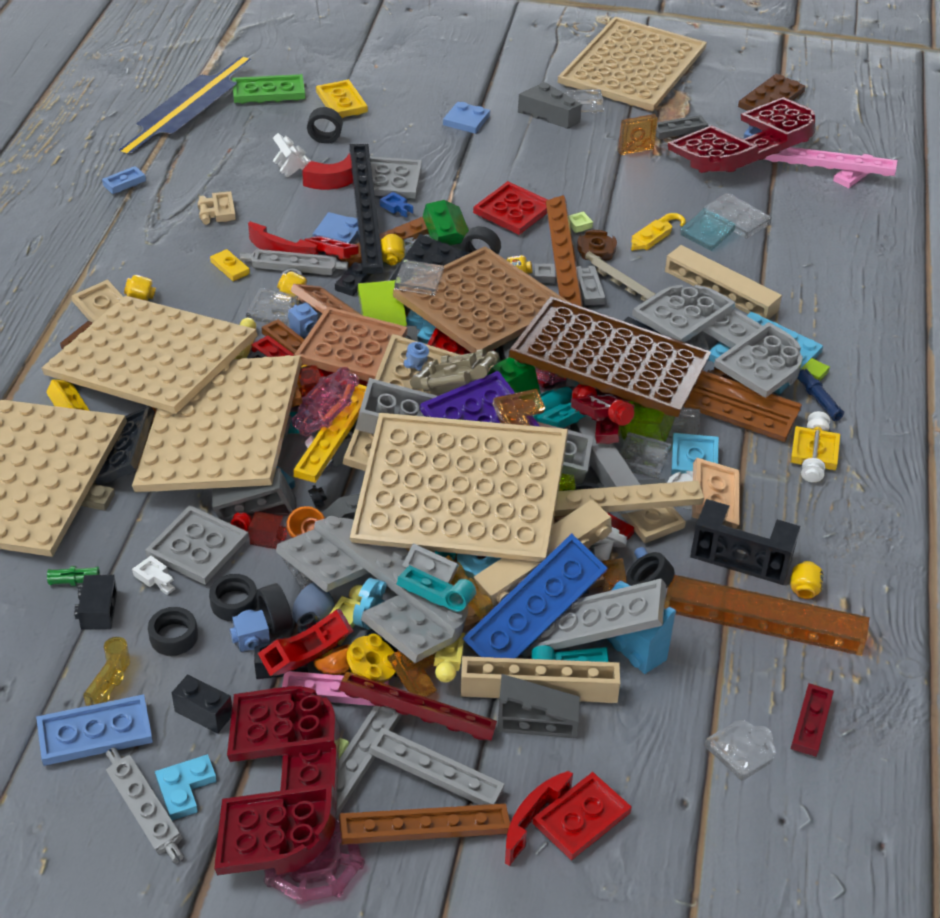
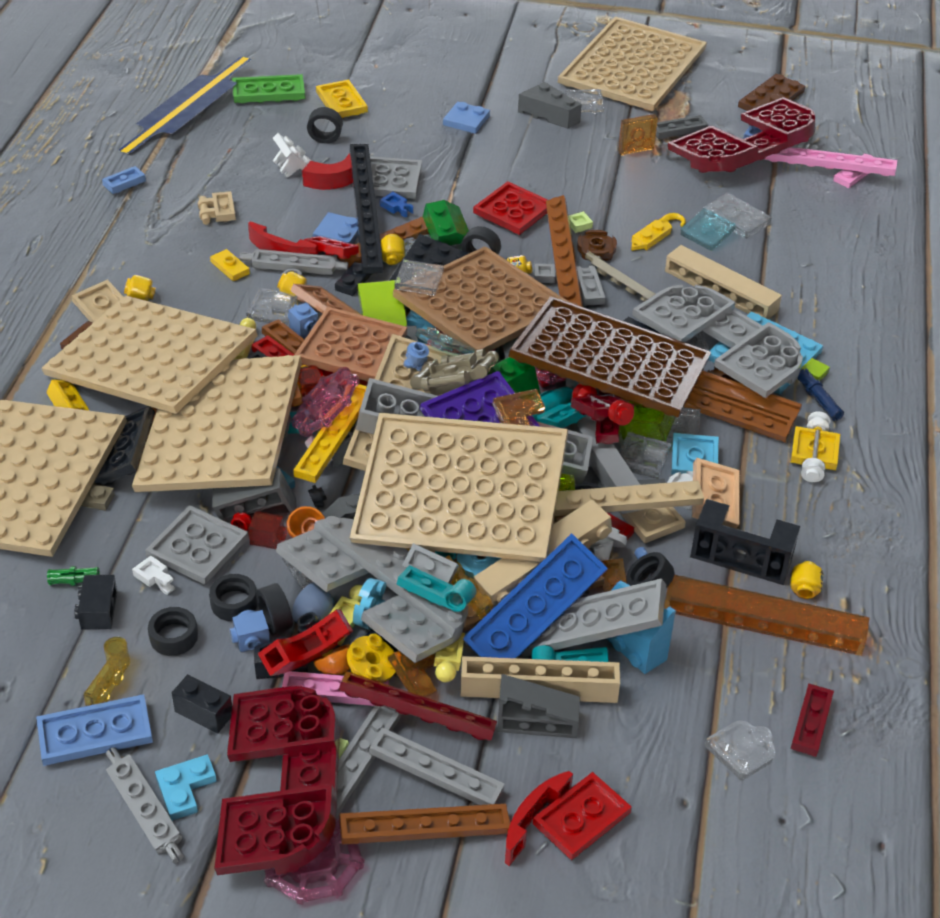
none -> clear light blue plate [415,327,475,355]

